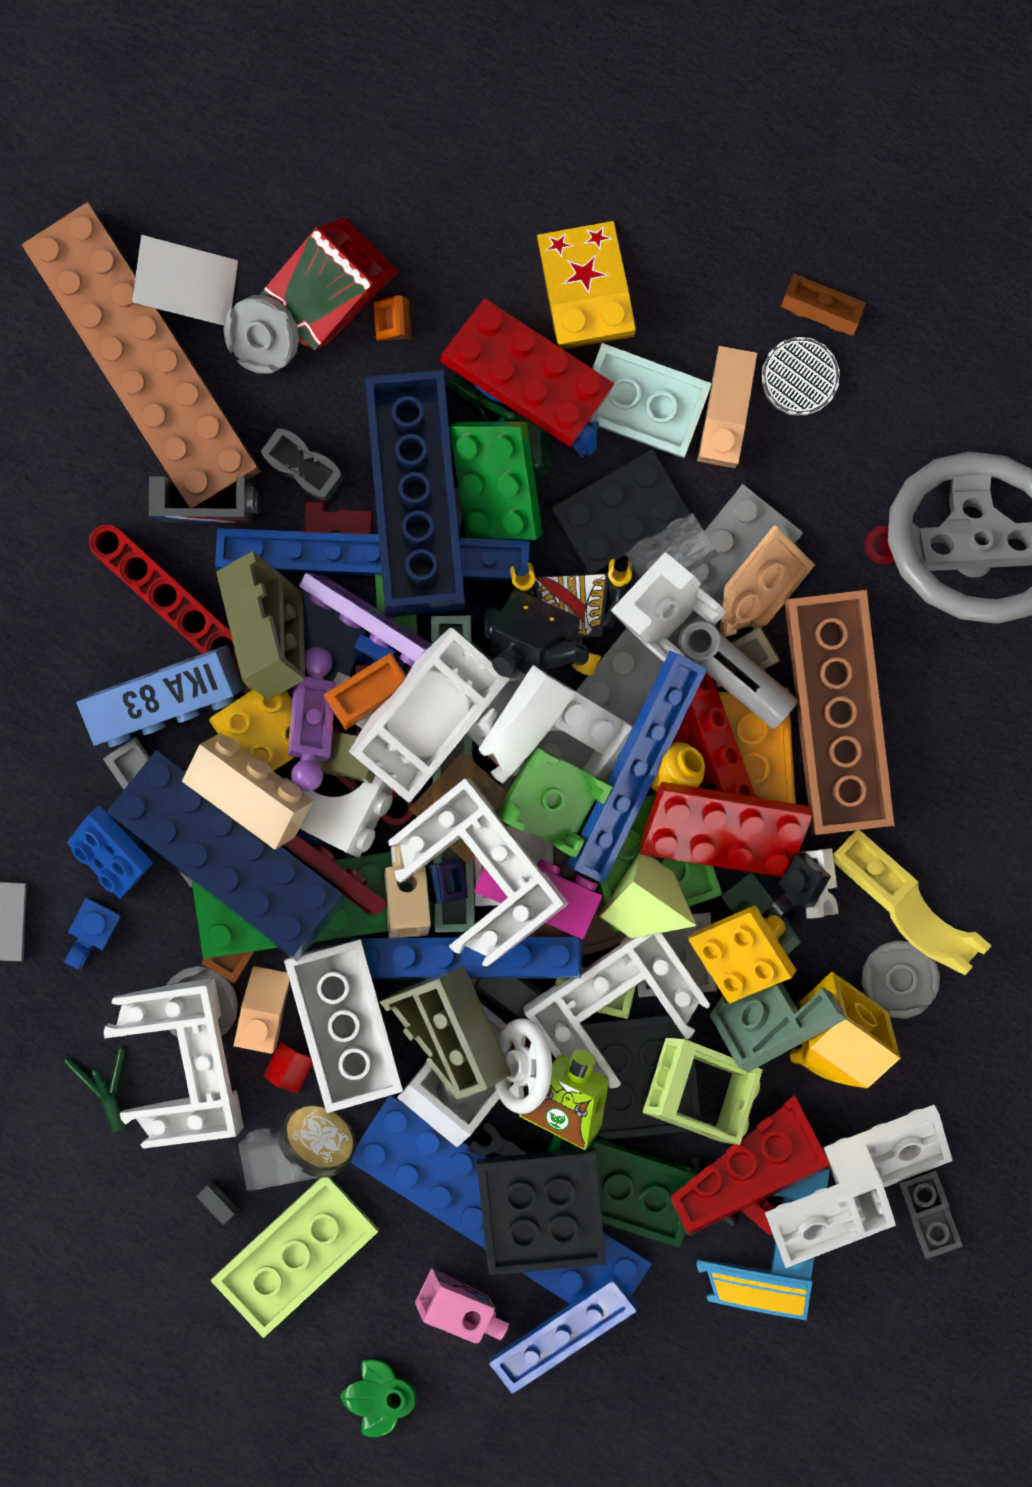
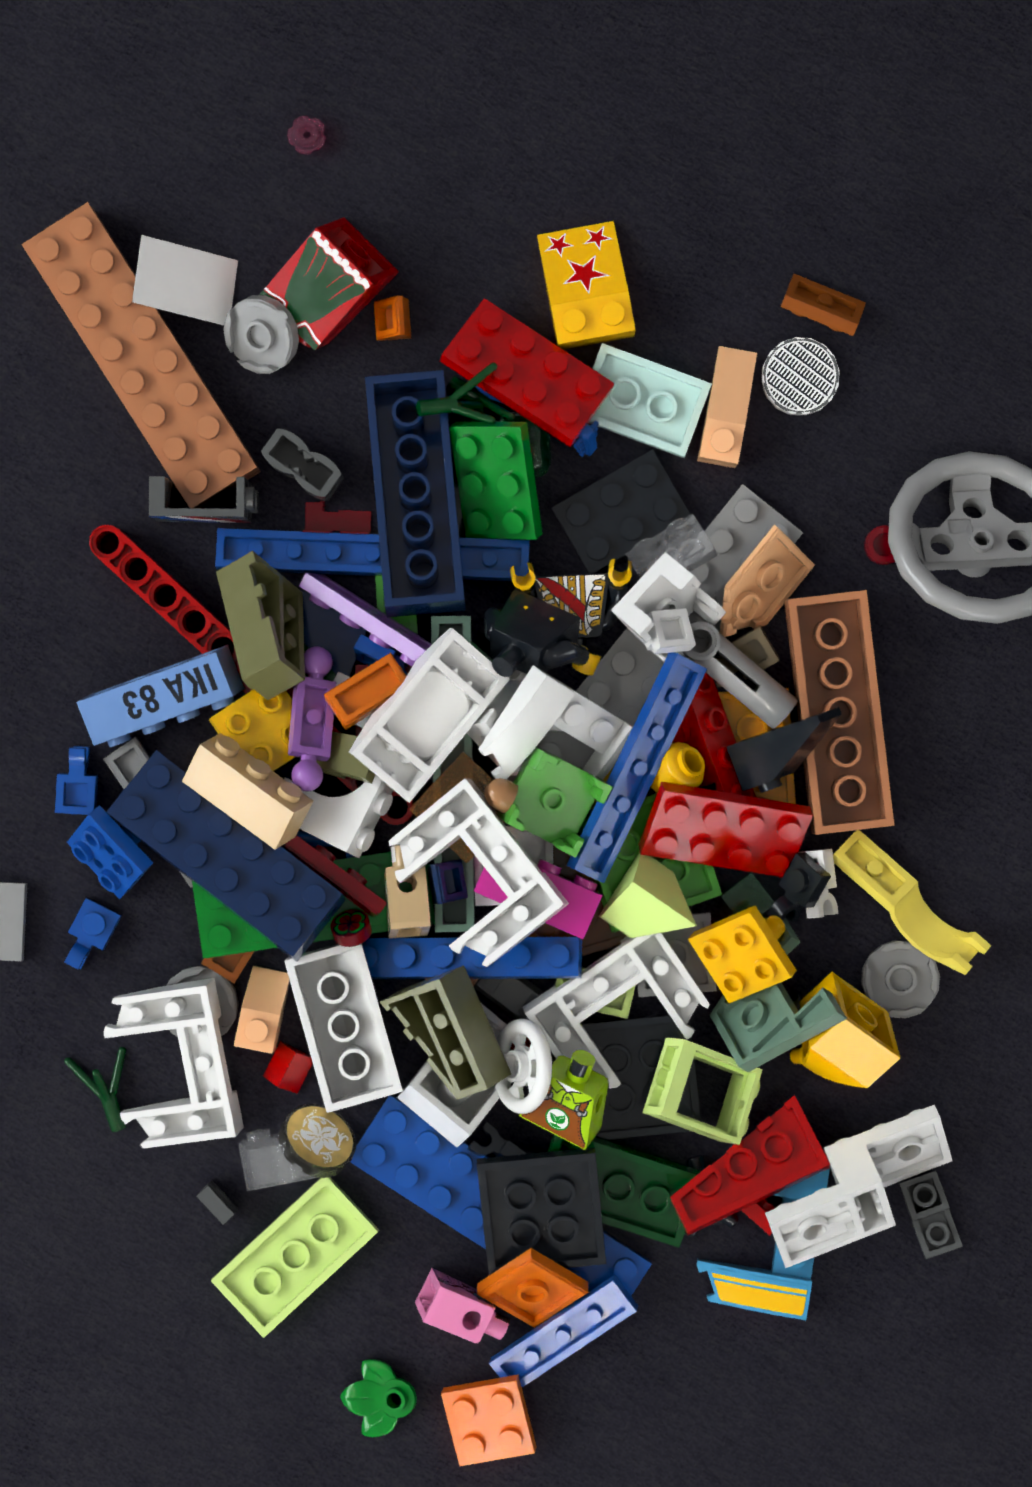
none -> blue plate [55,746,98,815]
none -> clear pink plate [287,116,326,154]
none -> dark red tile [330,910,372,947]
none -> dark green plant [416,362,497,424]
none -> plate [441,1375,537,1466]
none -> orange tile [477,1248,588,1328]
none -> medium nougat hinge [484,778,518,814]
none -> white tile [645,608,696,654]
none -> black slope [727,707,842,793]

